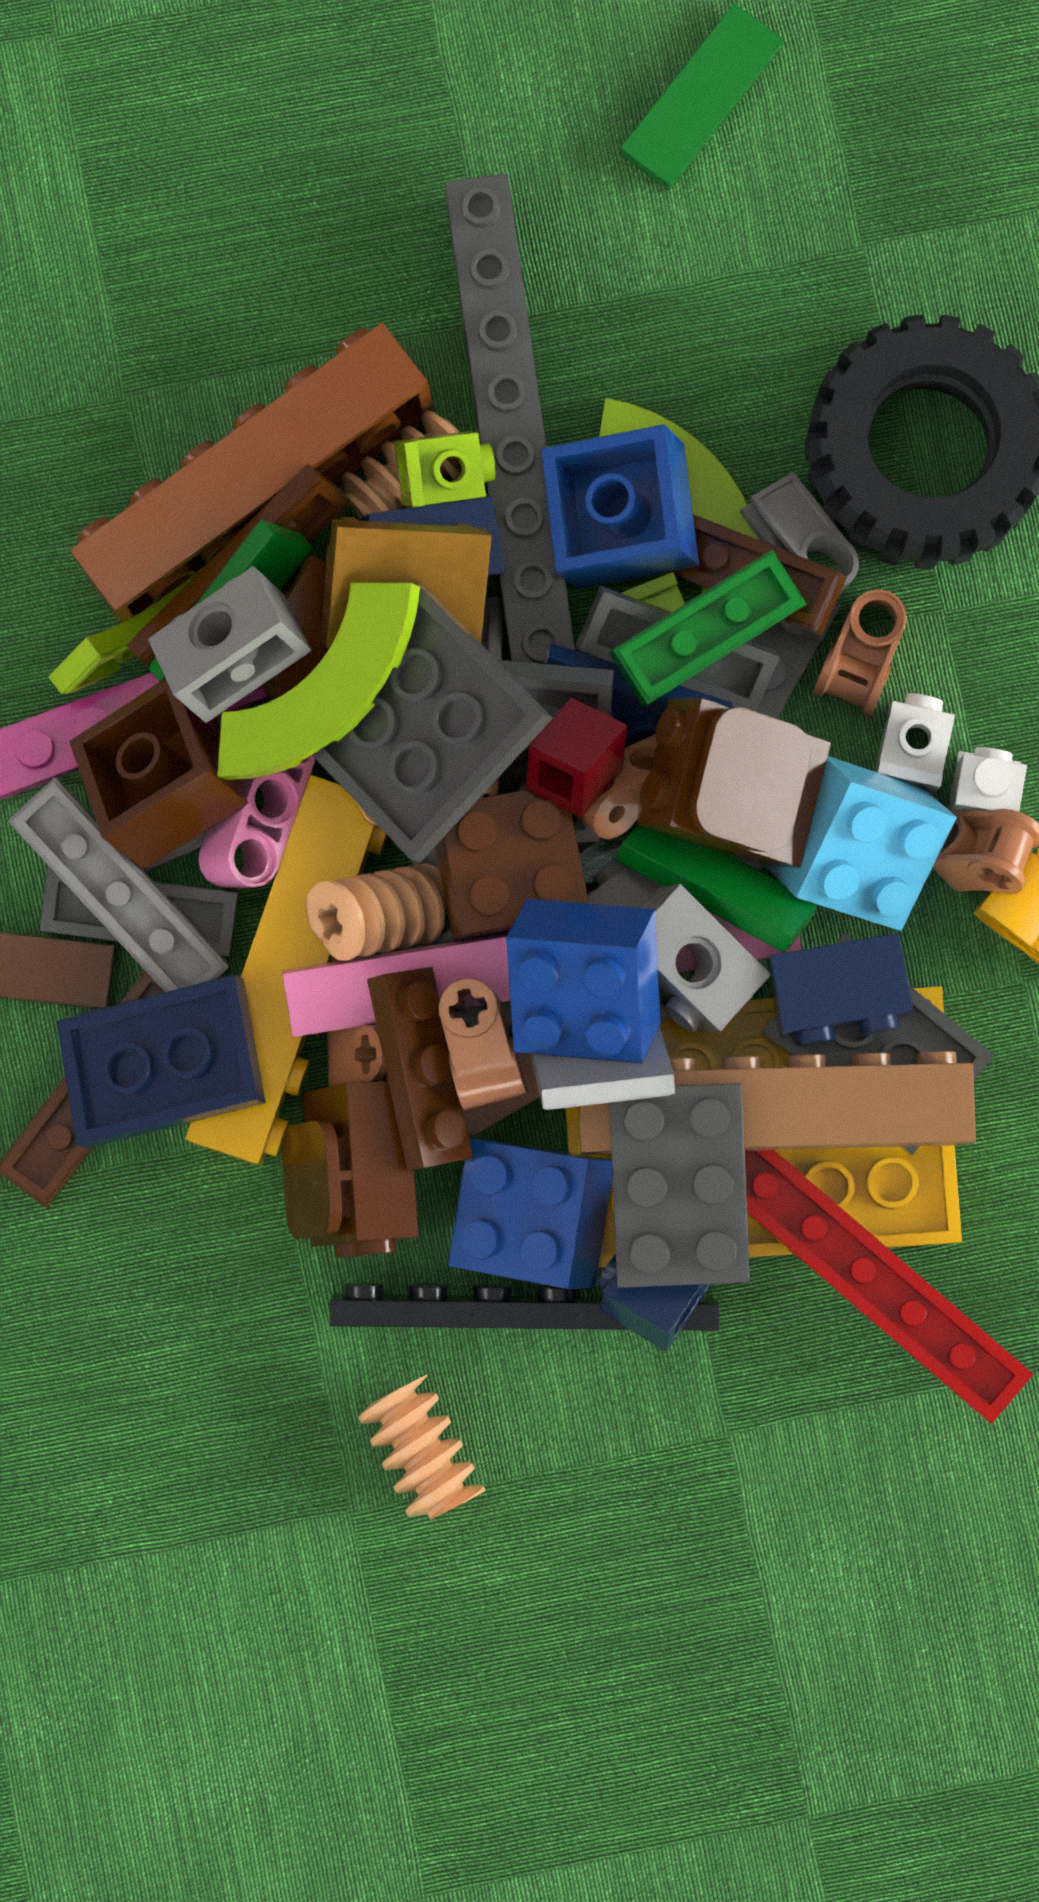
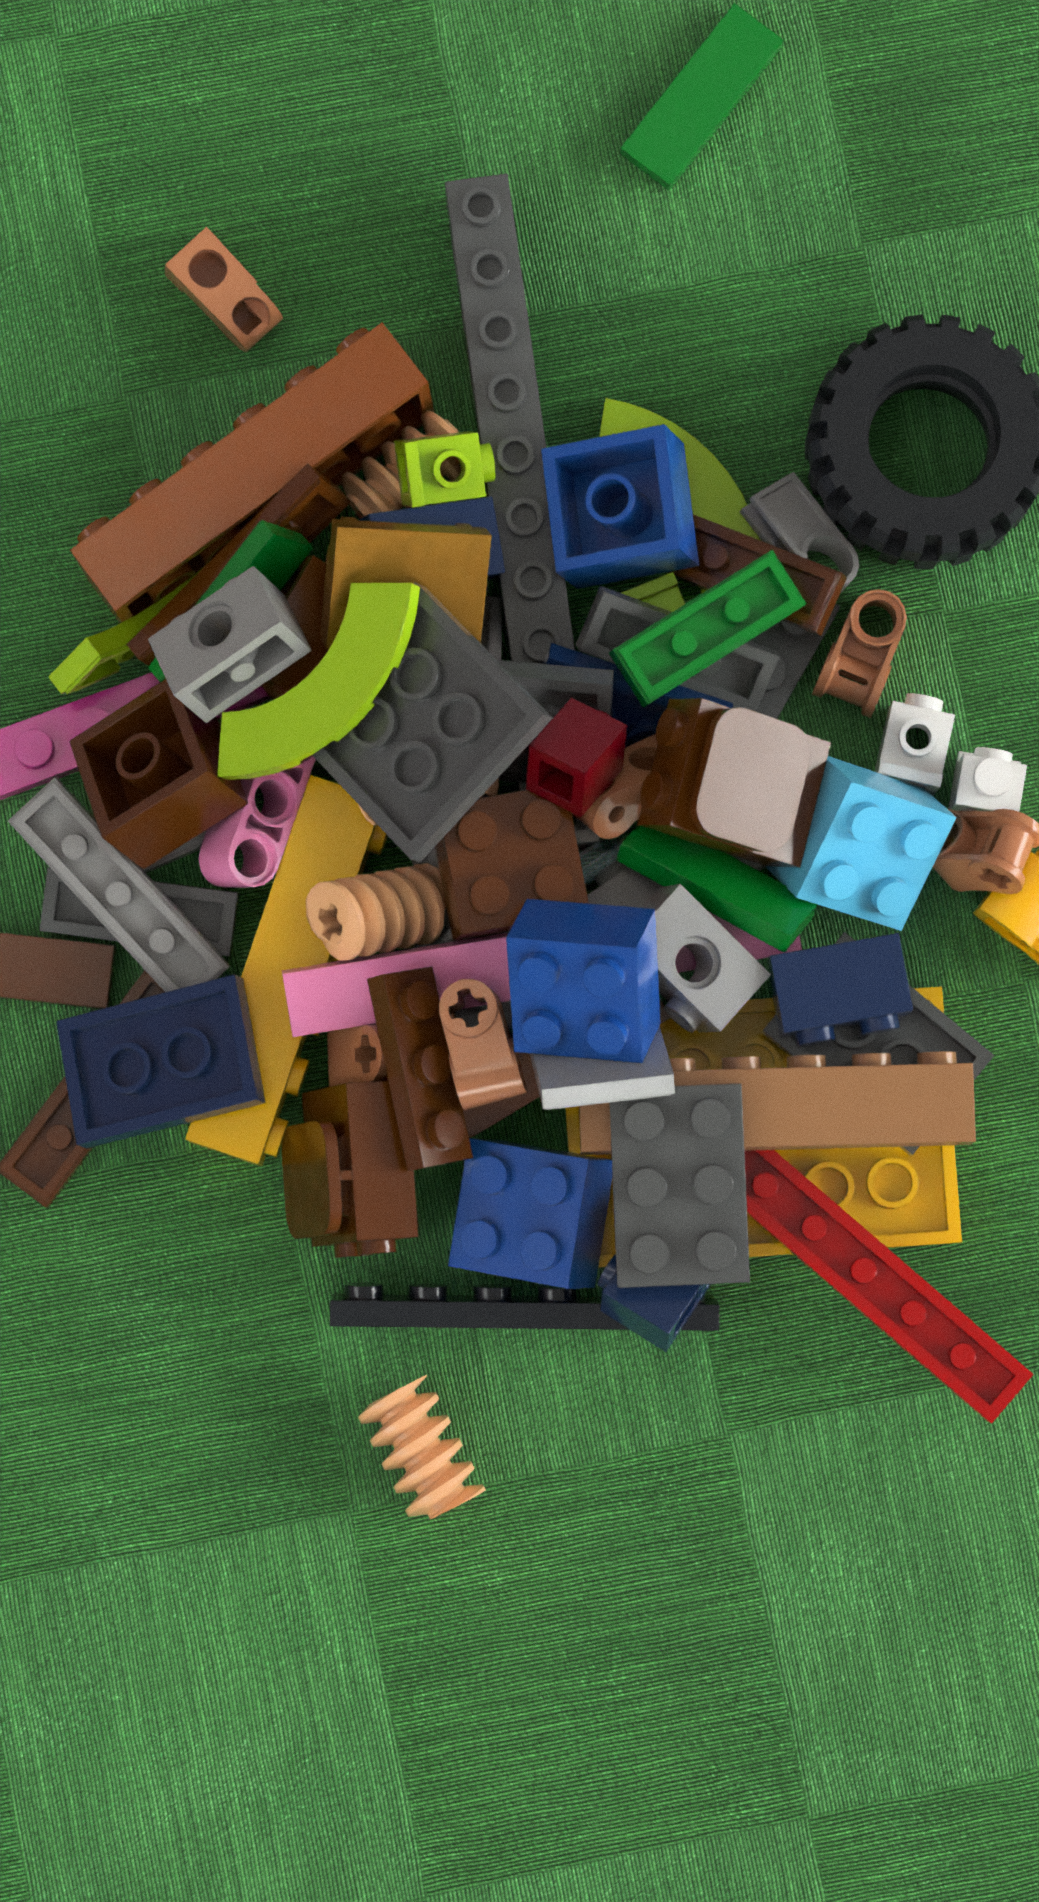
none -> nougat leg [165,227,283,352]

